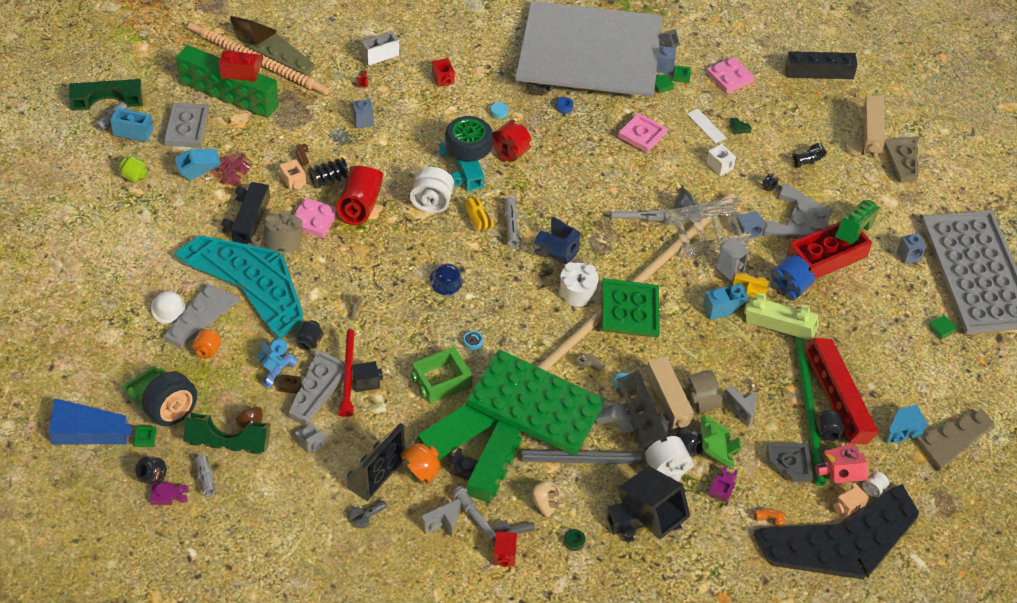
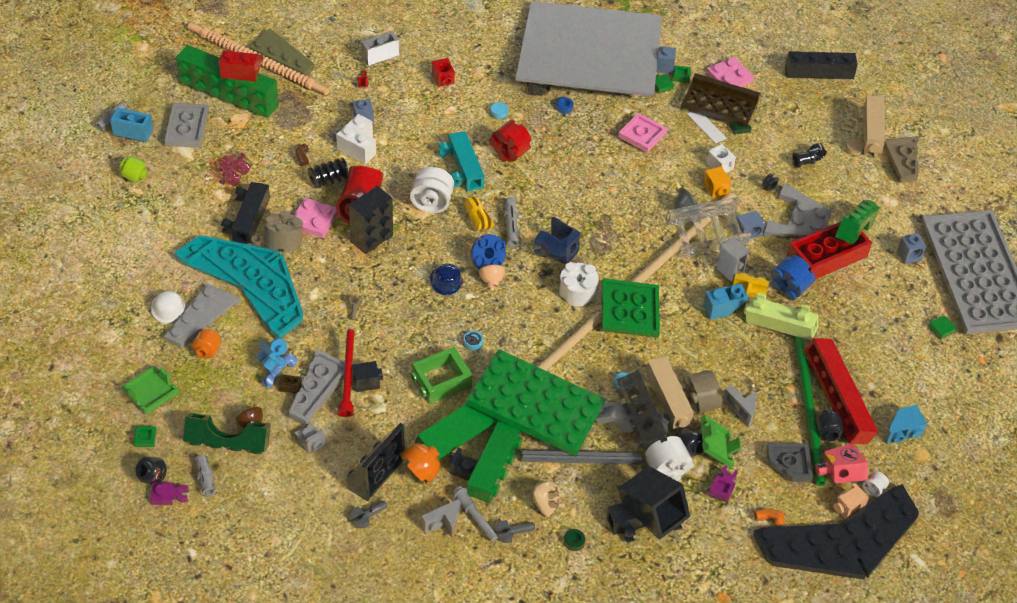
blue slope [49,399,132,445] -> none
dark green arch [69,79,143,111] -> none
black wheel [141,371,198,426] -> none
dark azure slope [175,149,221,181] -> none
dark brown slope [230,16,277,45] -> none
light nougat brick [280,159,306,189] -> none
black head [295,320,324,350] -> none
black wheel [445,116,493,162] -> none
red brick [493,531,517,567] -> none
dark tan arm [576,354,606,372] -> none
light grey pin [611,209,670,223] -> none
dark grey slope [658,29,680,48] -> none
dark tan wing [916,409,994,472] -> none
none -> white brick [336,114,376,164]
none -> black brick [349,186,393,254]
none -> blue plate [471,234,506,269]
none -> light nougat brick [479,265,505,288]
none -> dark brown fence [681,73,761,127]
none -> light orange brick [703,166,731,198]

